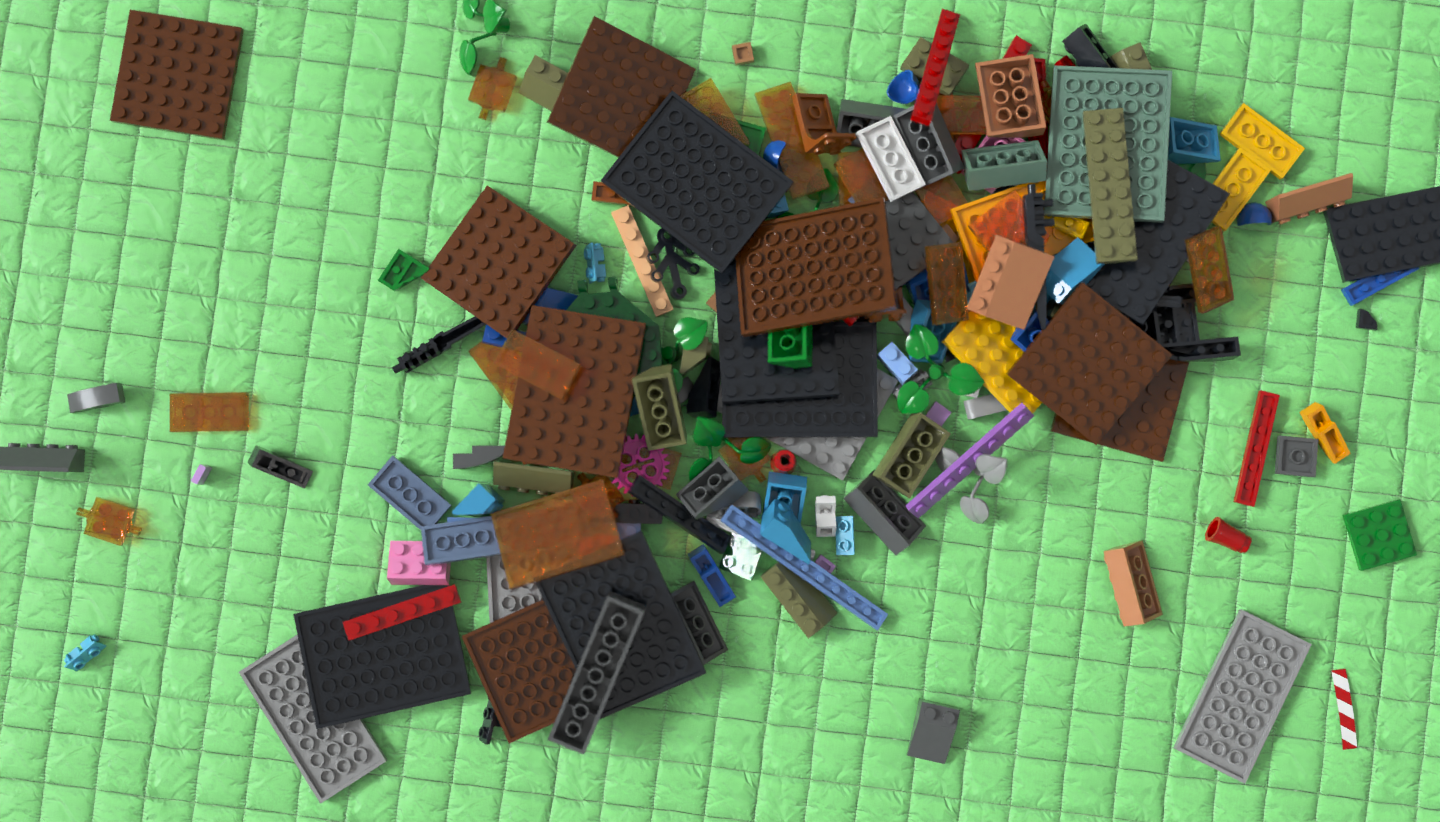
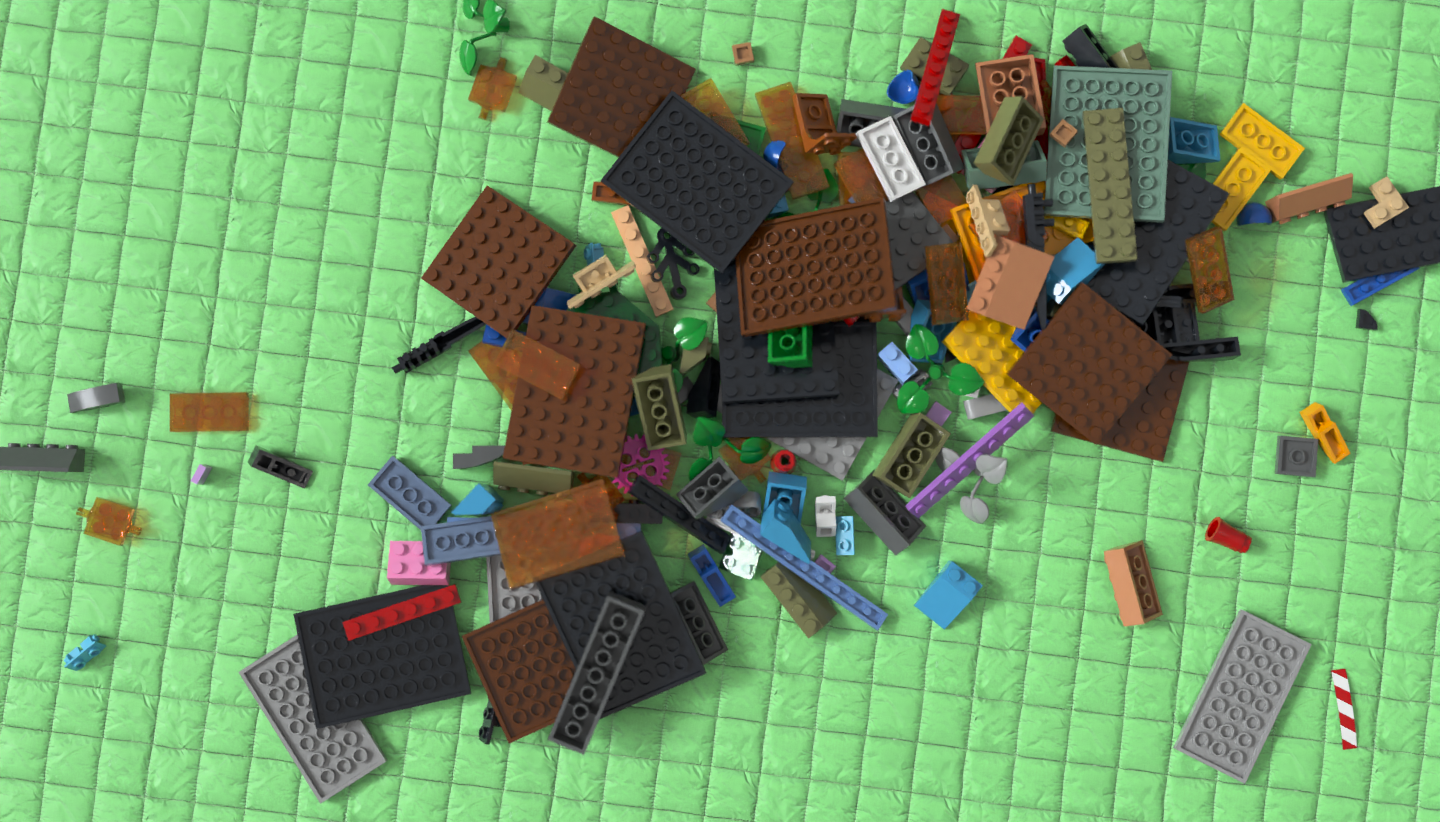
reddish brown plate [110,10,244,140] -> none
green wing [378,248,430,291] -> none
dark grey slope [907,698,960,764] -> none
red plate [1233,390,1280,507] -> none
green plate [1343,499,1417,571] -> none
none -> tan bracket [567,255,636,308]
none -> dark azure slope [914,560,983,629]
none -> tan bracket [966,185,1010,257]
none -> olive slope [974,96,1044,185]
none -> medium nougat plate [1050,119,1078,148]
none -> tan plate [1364,176,1409,229]

